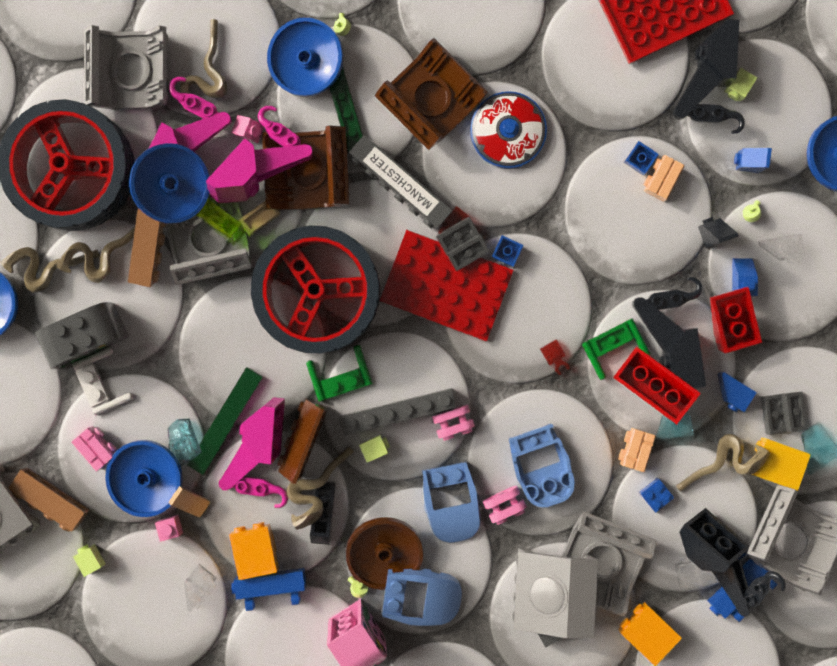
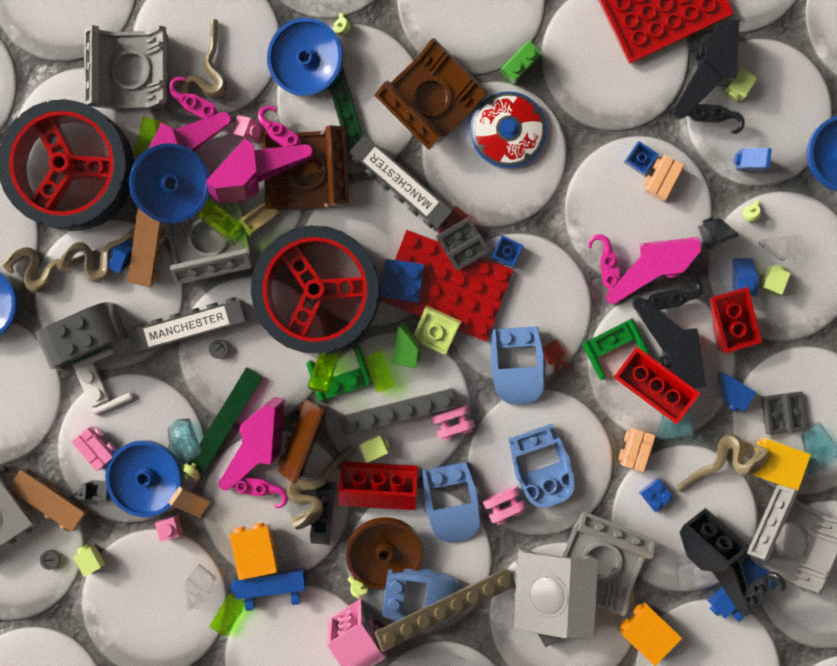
none -> dark grey tile [40,550,61,570]
none -> black slope [70,480,110,501]
none -> blue piece [109,240,133,273]
none -> brick [128,297,248,353]
none -> clear neon green plate [134,117,163,156]
none -> yellowish green piece [181,463,199,481]
none -> dark grey tile [209,340,229,359]
none -> clear neon green plate [209,593,245,637]
none -> clear neon green plate [307,353,339,393]
none -> red slope [338,461,418,510]
none -> clear neon green plate [364,350,395,393]
none -> dark tan plate [374,568,514,652]
none -> blue plate [380,259,424,303]
none -> bright green slope [393,322,423,368]
none -> yellowish green tile [413,306,461,356]
none -> medium blue slope [490,326,547,404]
none -> bright green brick [500,40,541,85]
none -> dark pink slope [588,234,701,304]
none -> yellowish green brick [759,264,791,295]

